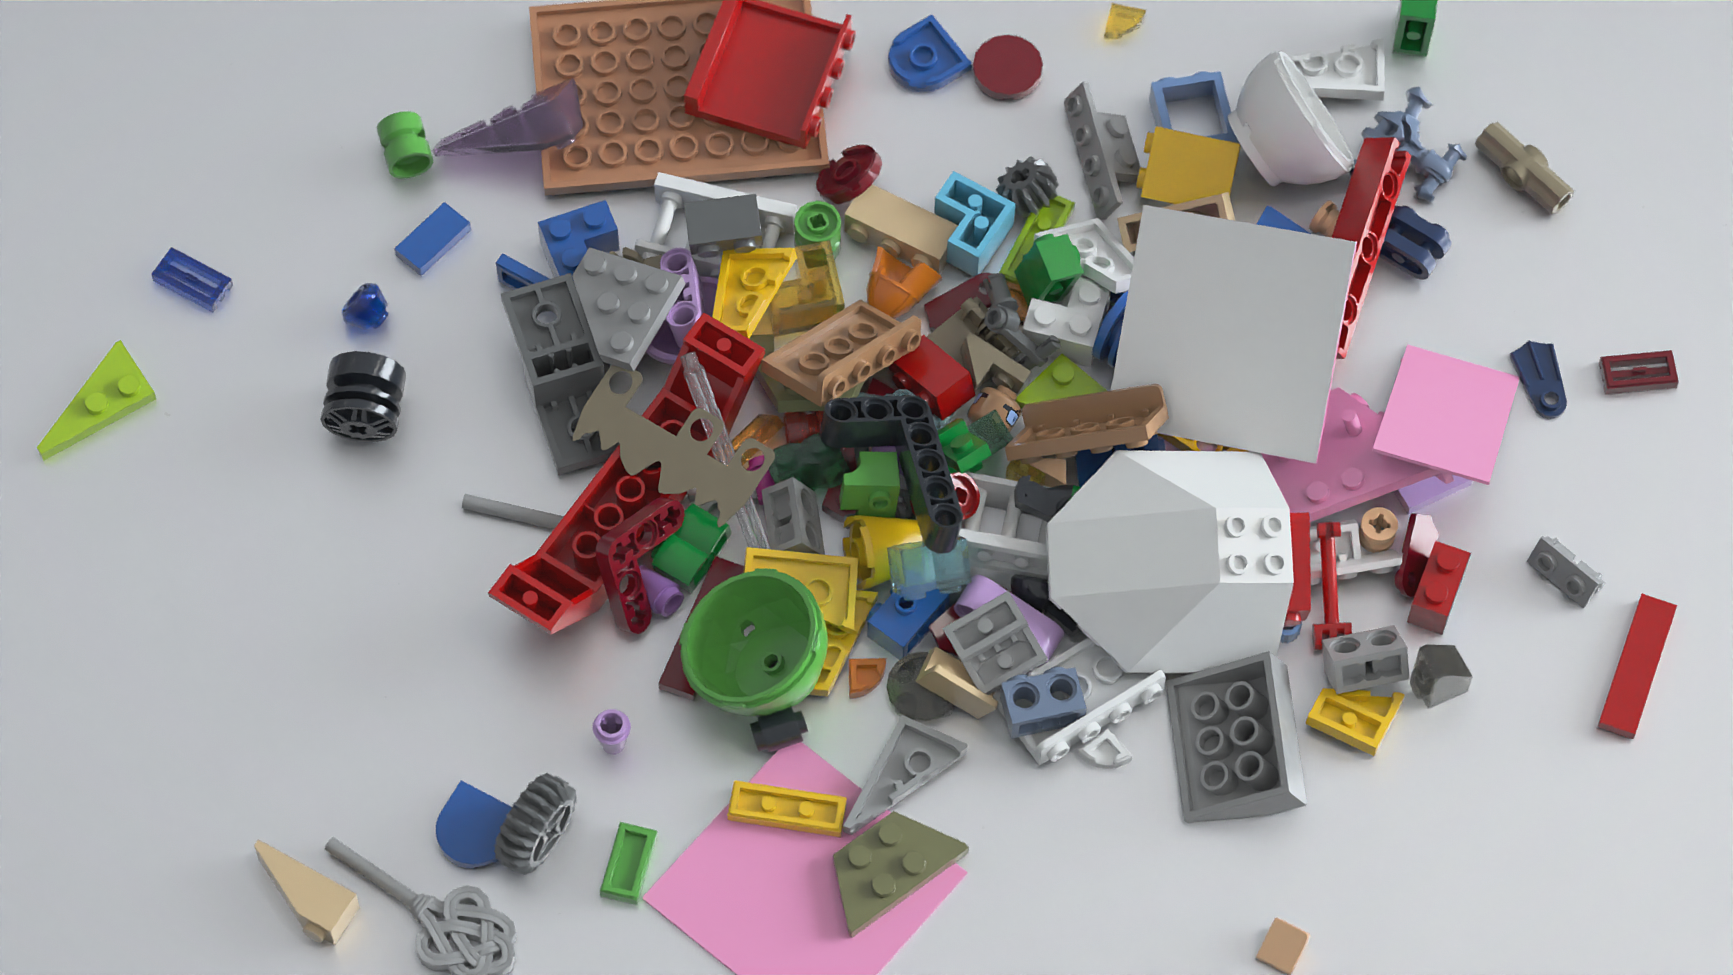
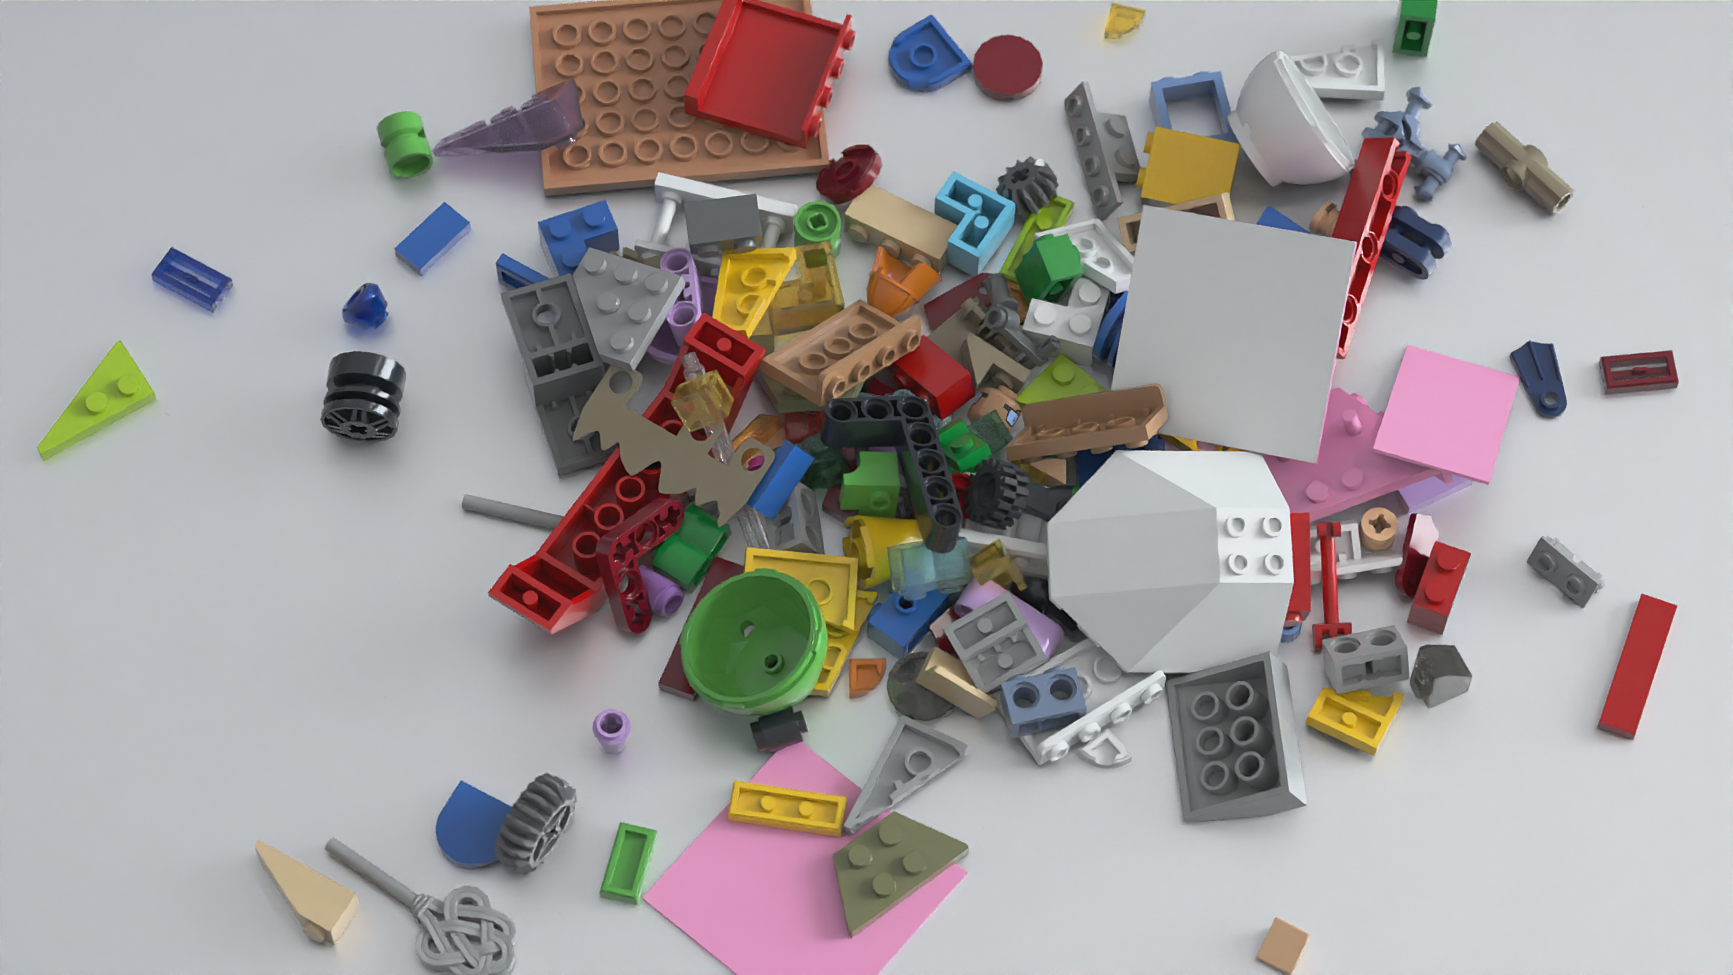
none -> clear yellow panel [671,369,734,432]
none -> blue tile [747,439,814,521]
none -> black tyre [964,458,1029,530]
none -> clear yellow panel [968,538,1028,591]

